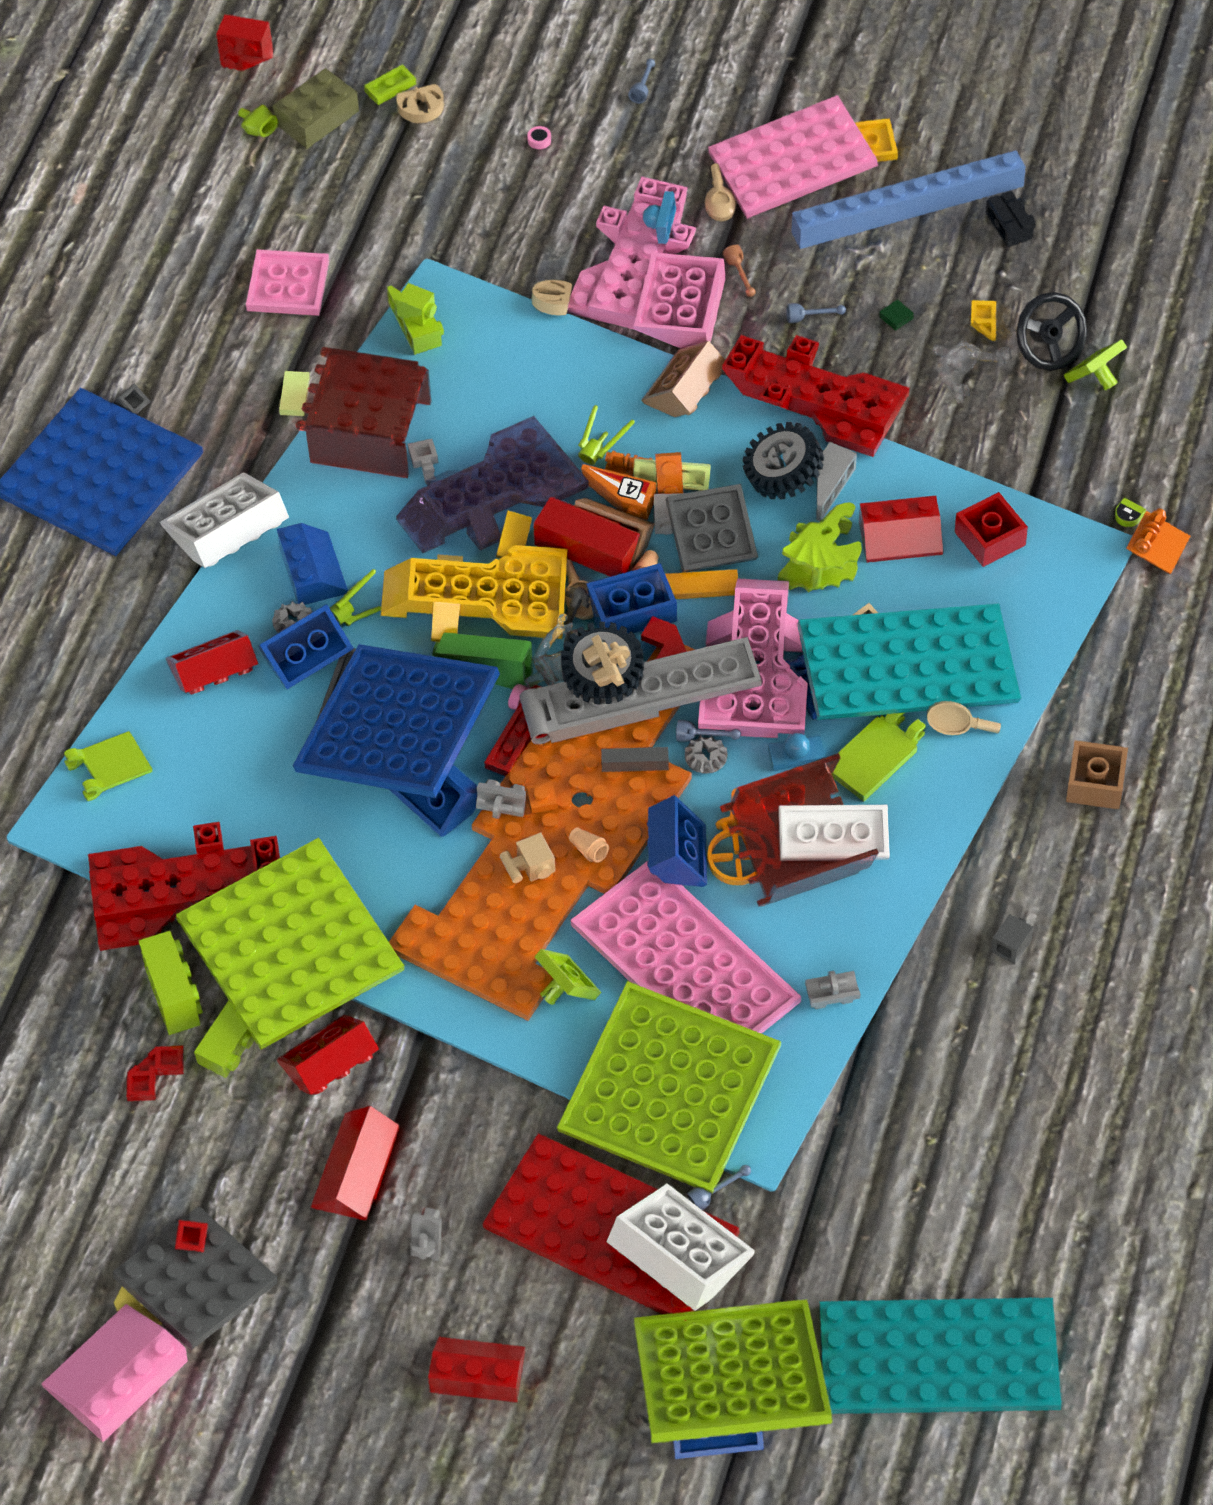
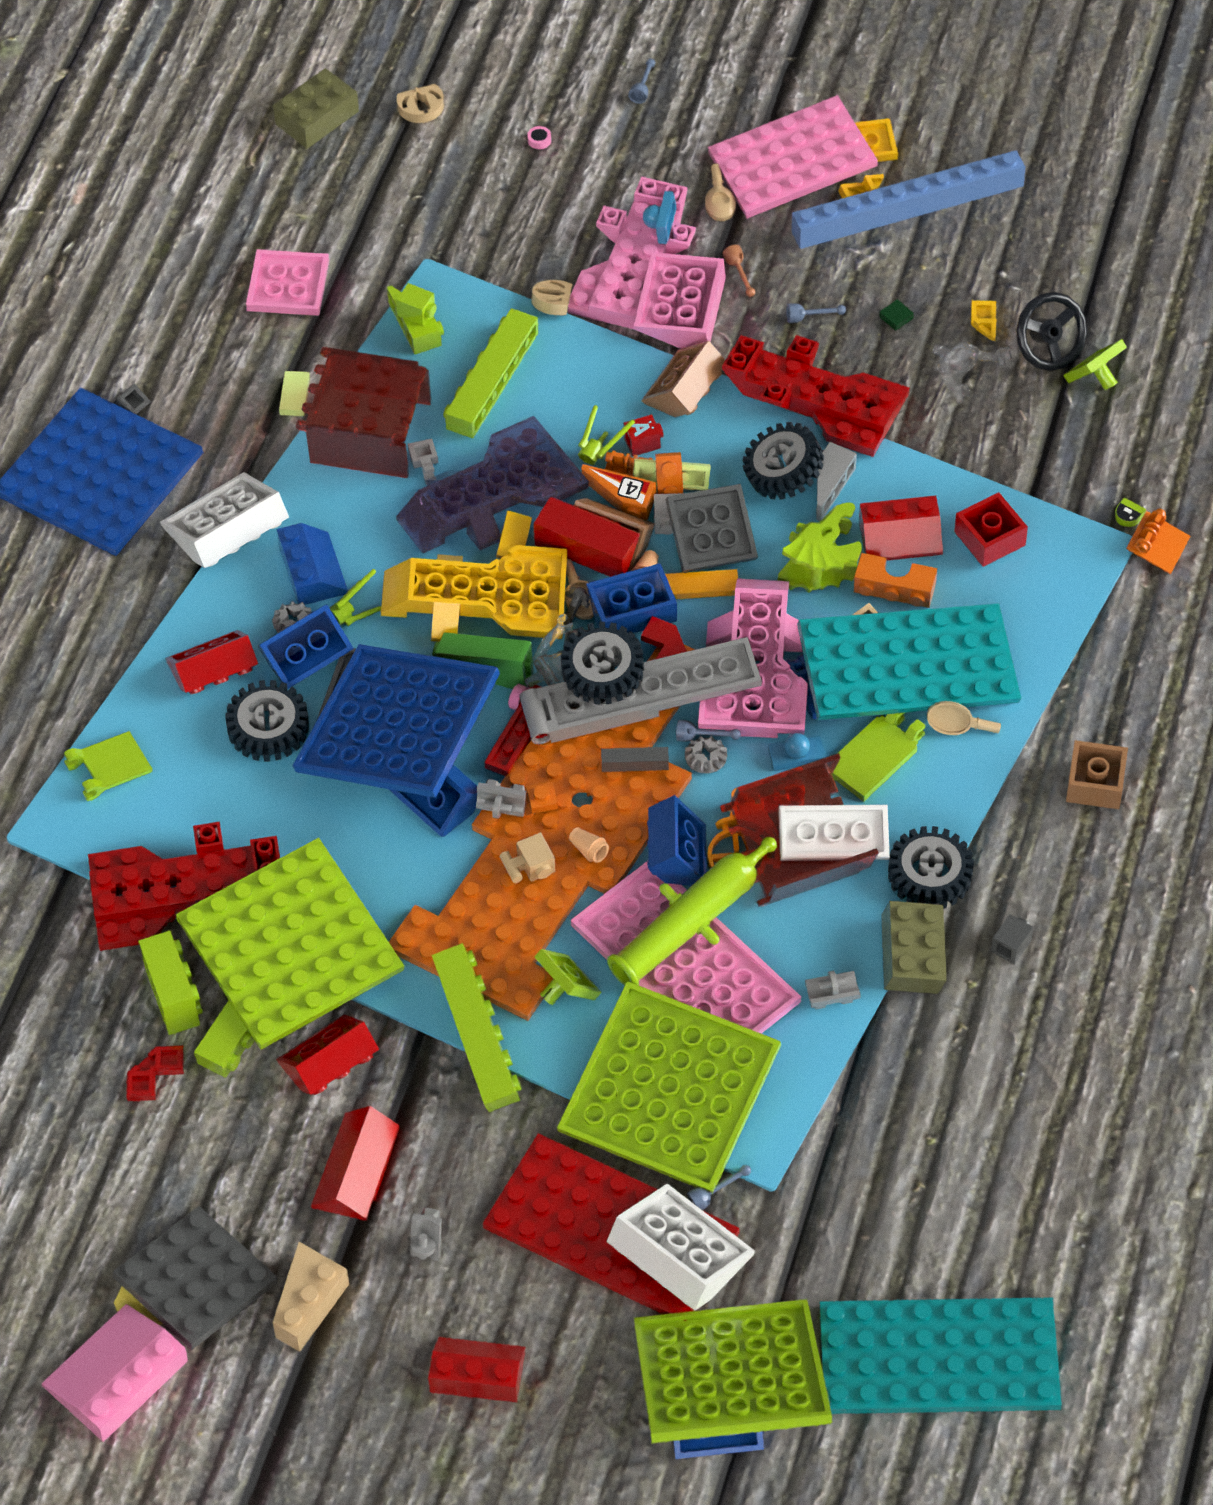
red slope [175,1220,208,1252] -> none
red slope [216,14,273,71] -> none
lime piece [238,105,278,137] -> none
lime plate [364,64,416,105] -> none
tan hips [582,635,630,687] -> none
black brick [985,191,1036,248] -> none
none -> wheel [225,680,309,762]
none -> tan wedge [273,1242,349,1352]
none -> lime brick [432,943,522,1112]
none -> lime brick [443,308,539,439]
none -> lime piece [607,837,777,986]
none -> red brick [623,414,664,457]
none -> yellow slope [838,174,884,199]
none -> orange arch [854,553,937,608]
none -> olive brick [881,901,947,994]
none -> wheel [888,826,974,909]

